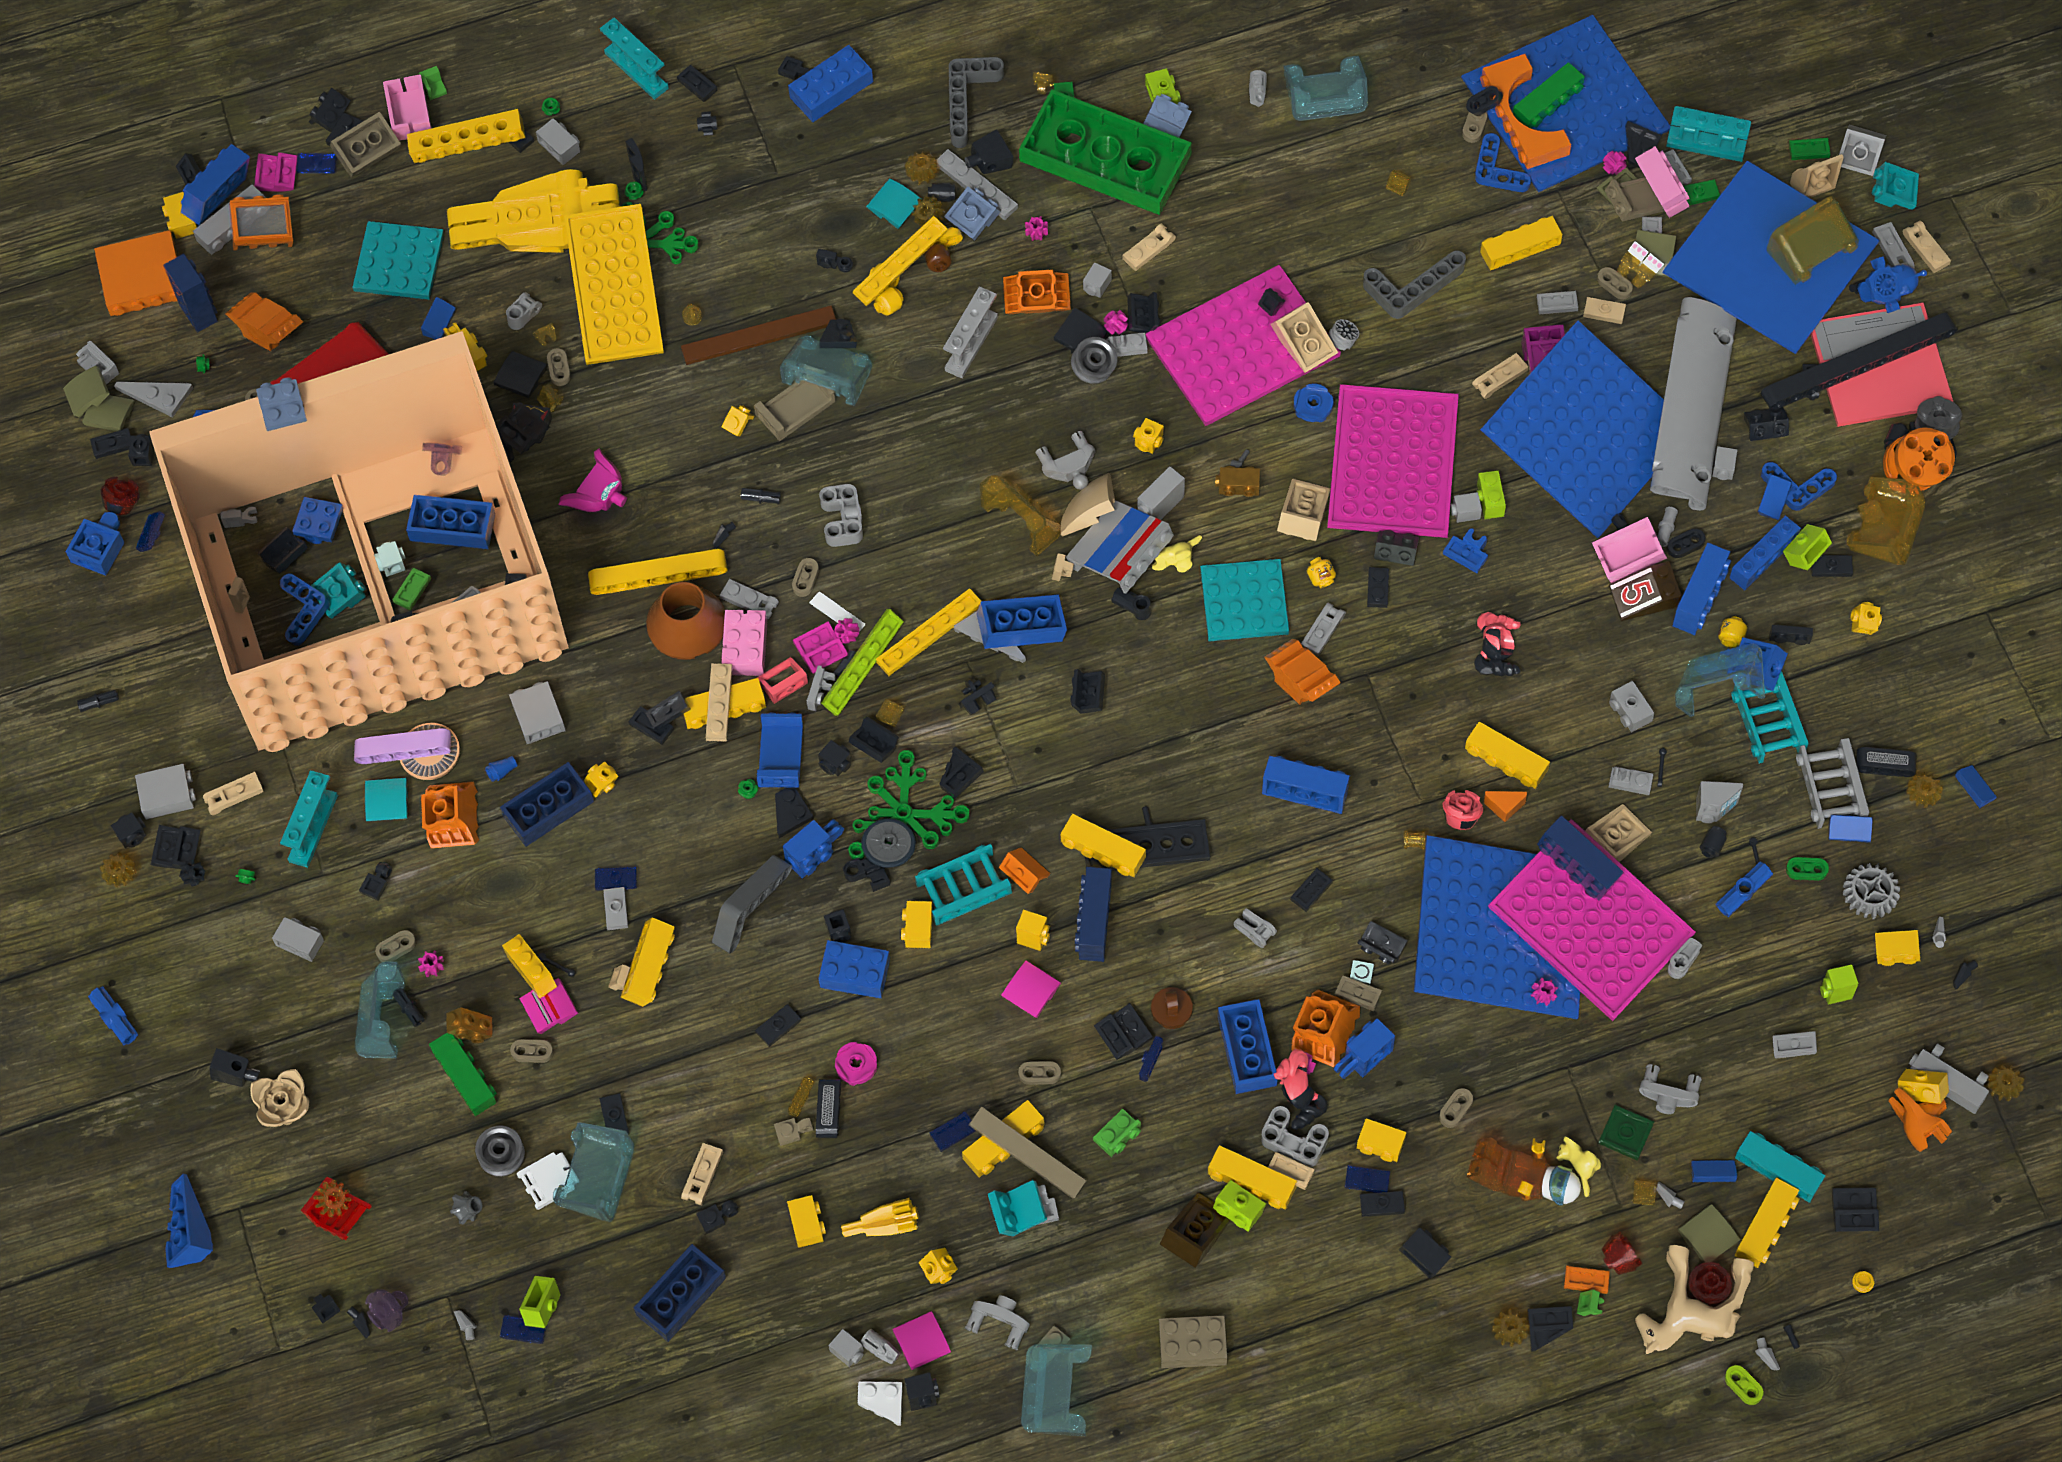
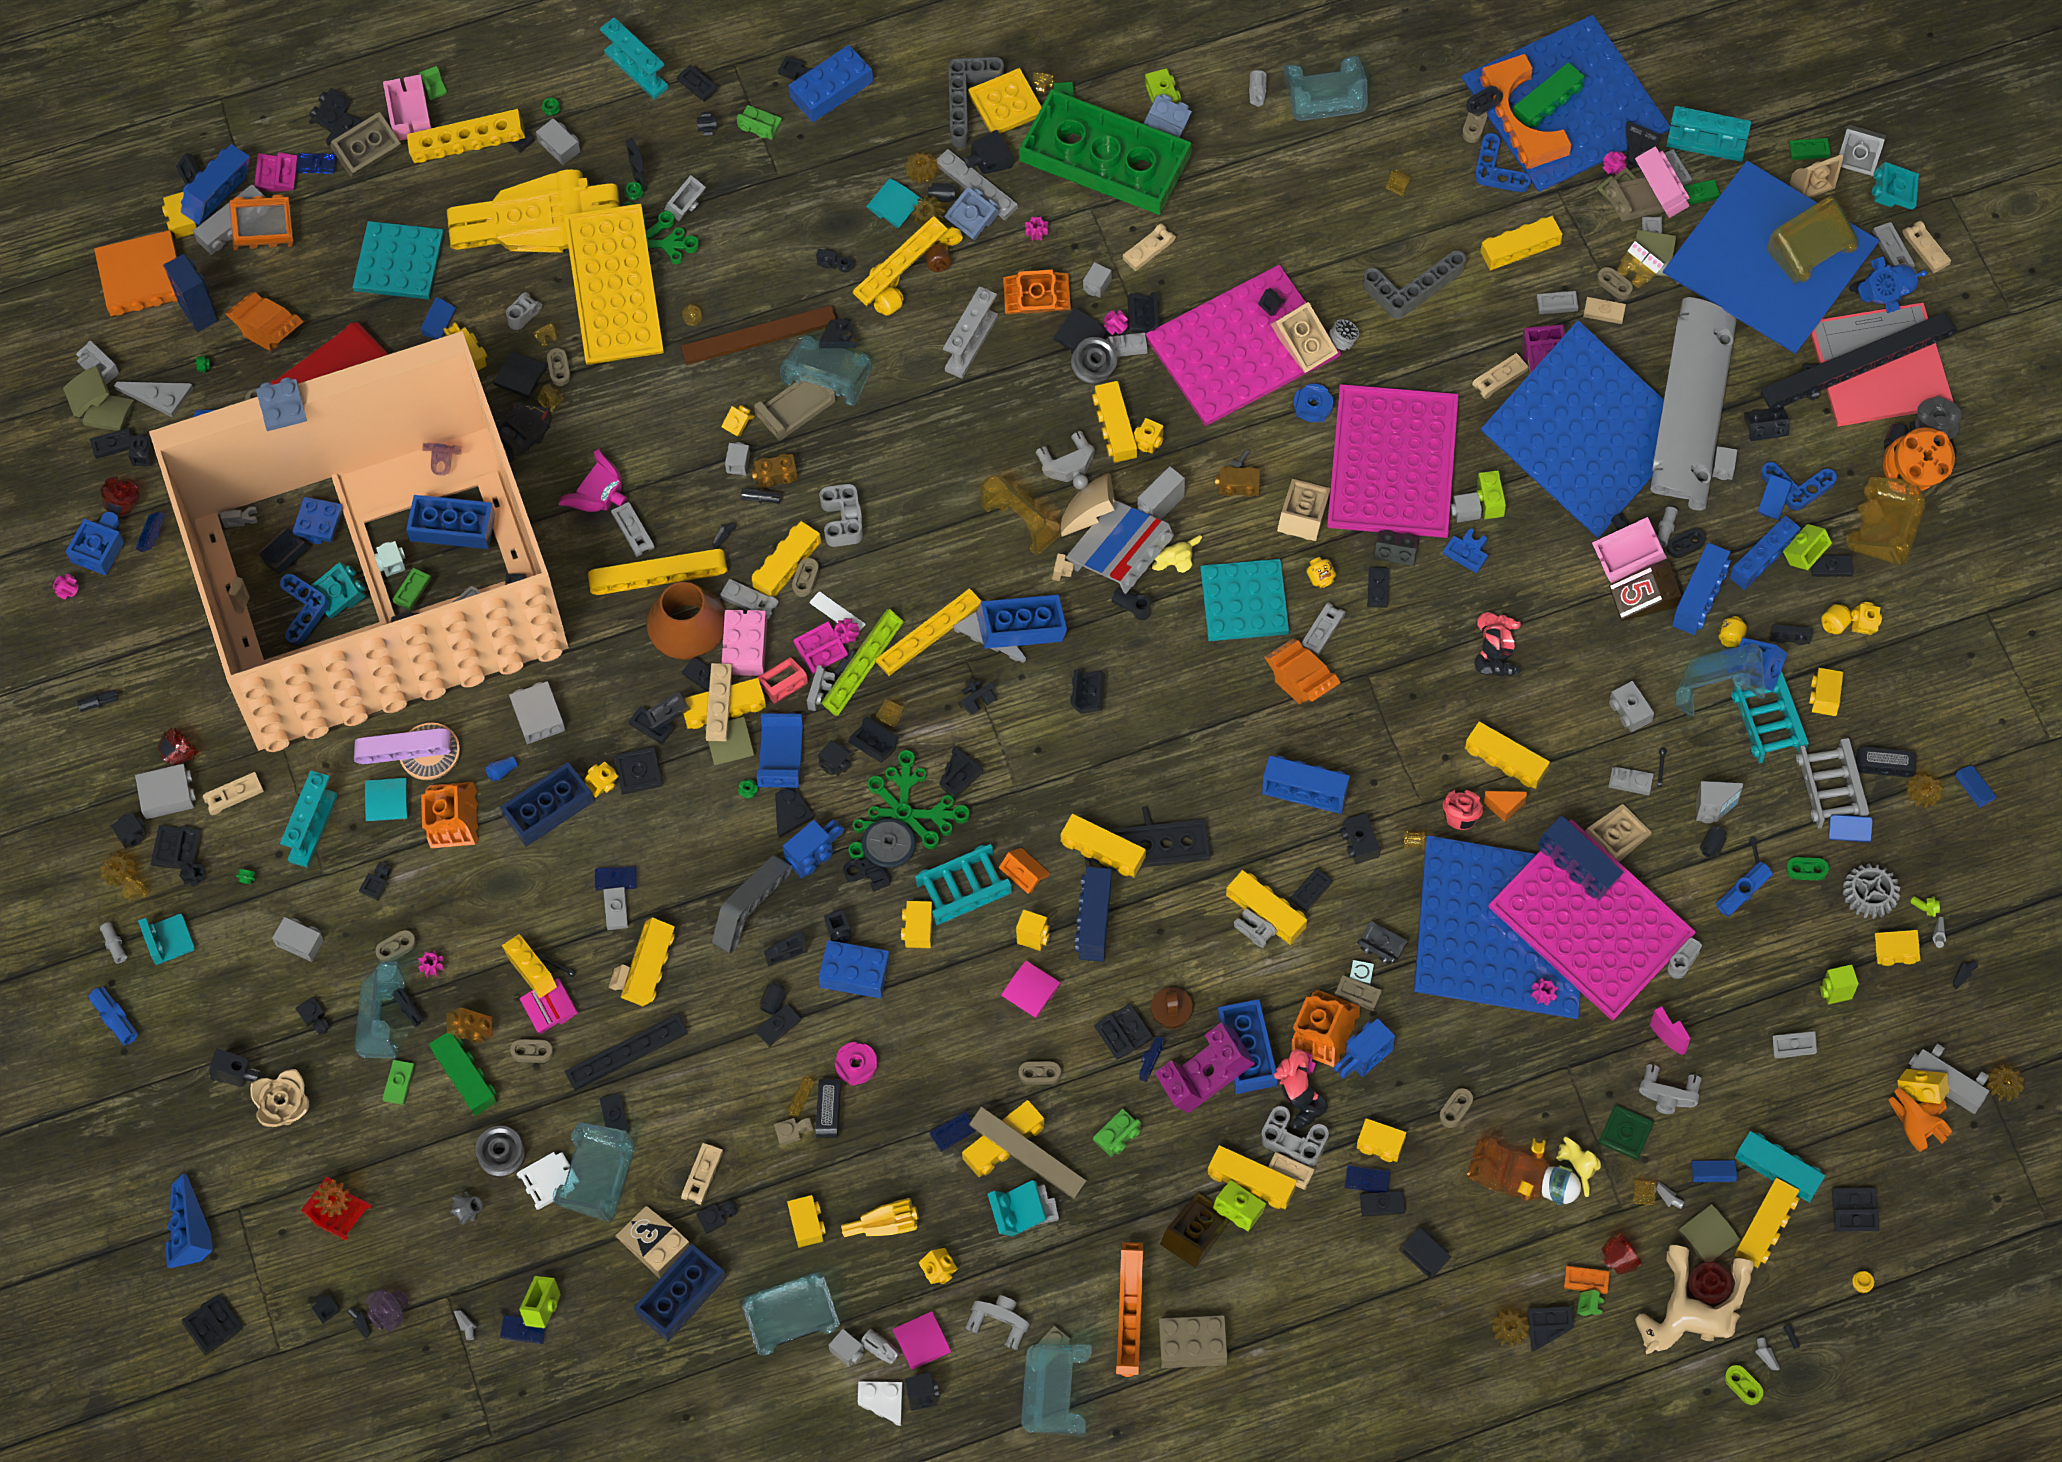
none -> dark pink gear [53,573,78,600]
none -> light grey pin [100,922,127,964]
none -> clear yellow tile [121,875,150,901]
none -> teal bracket [138,914,195,965]
none -> clear red cone [157,727,198,766]
none -> black slope [181,1294,243,1355]
none -> black plate [295,996,330,1035]
none -> bright green plate [382,1060,415,1105]
none -> black plate [565,1014,688,1091]
none -> light grey plate [611,502,654,557]
none -> black plate [614,747,662,795]
none -> tan slope [615,1206,690,1279]
none -> light grey brick [664,175,706,221]
none -> black plate [681,657,711,692]
none -> olive slope [704,717,754,766]
none -> light grey brick [725,442,750,475]
none -> bright green bracket [737,105,782,140]
none -> clear light blue windscreen [739,1272,840,1356]
none -> pearl gold brick [751,454,798,488]
none -> yellow brick [752,521,821,598]
none -> black brick [760,982,787,1015]
none -> black wing [764,930,807,966]
none -> yellow plate [968,68,1041,134]
none -> yellow brick [1092,381,1137,463]
none -> orange arch [1116,1242,1143,1377]
none -> magenta plate [1155,1023,1255,1113]
none -> yellow brick [1226,870,1307,945]
none -> black brick [1340,813,1380,864]
none -> dark pink slope [1650,1007,1691,1055]
none -> yellow brick [1809,668,1843,716]
none -> yellow head [1821,604,1852,635]
none -> lime plate [1911,896,1940,917]

